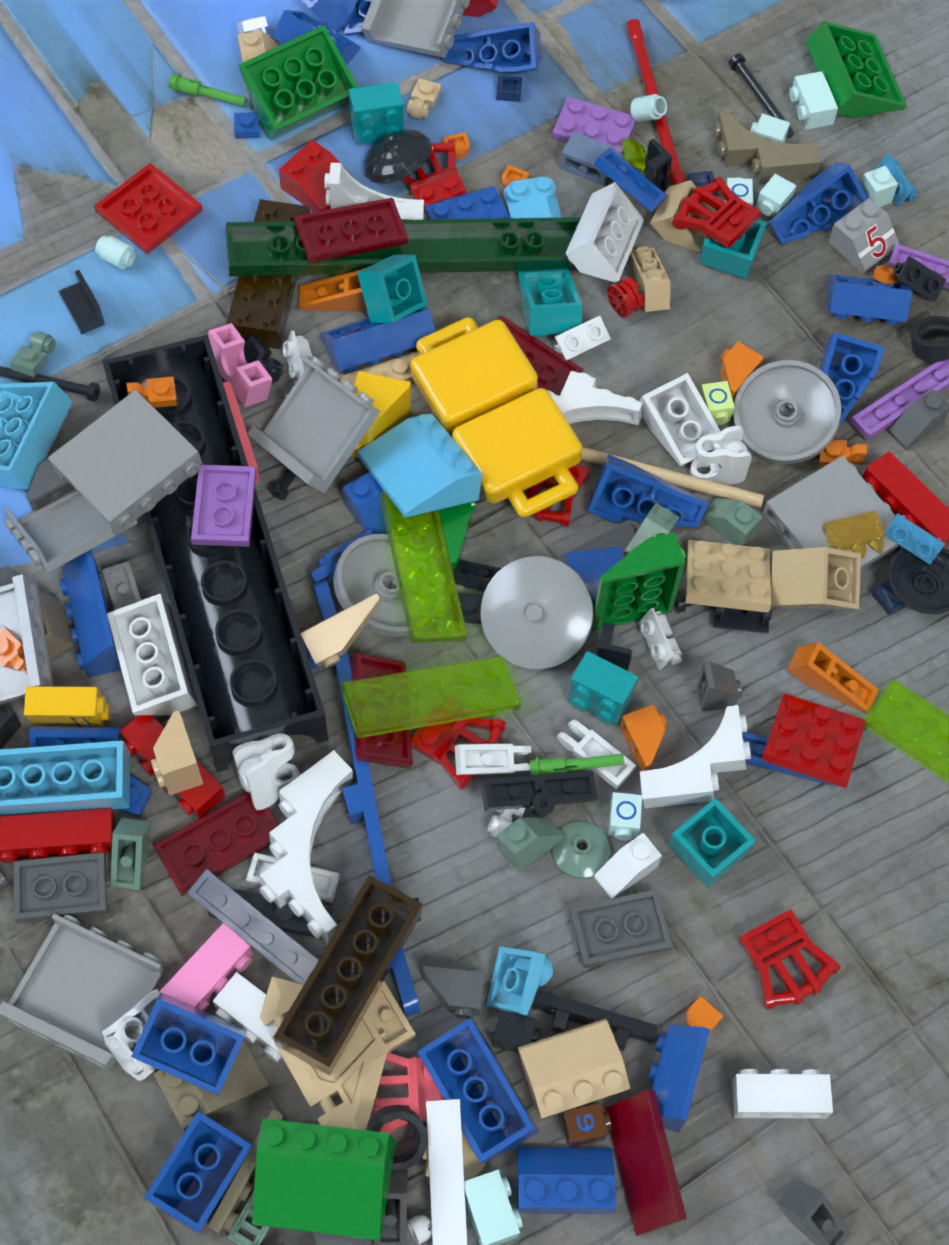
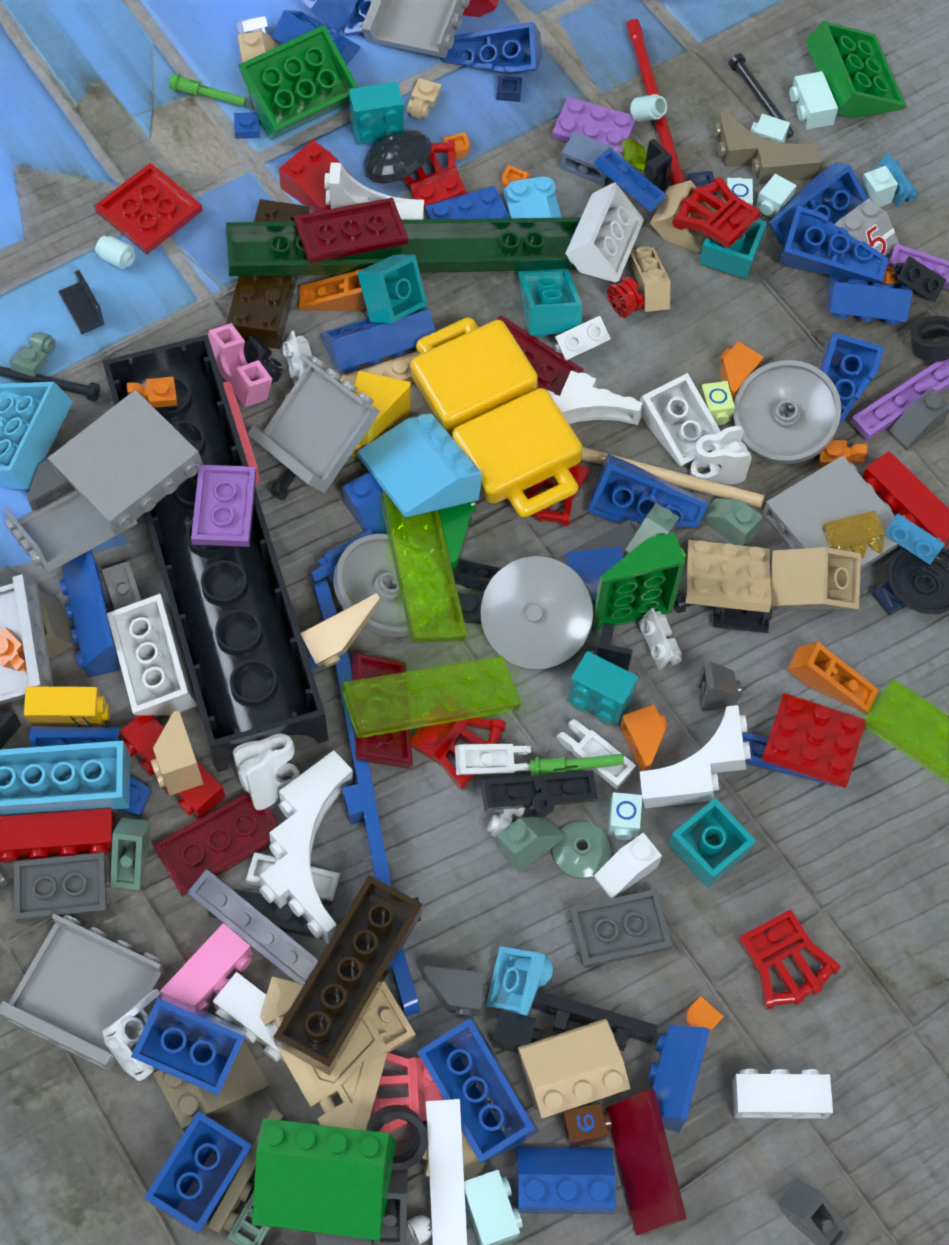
none -> blue wedge [778,206,889,283]

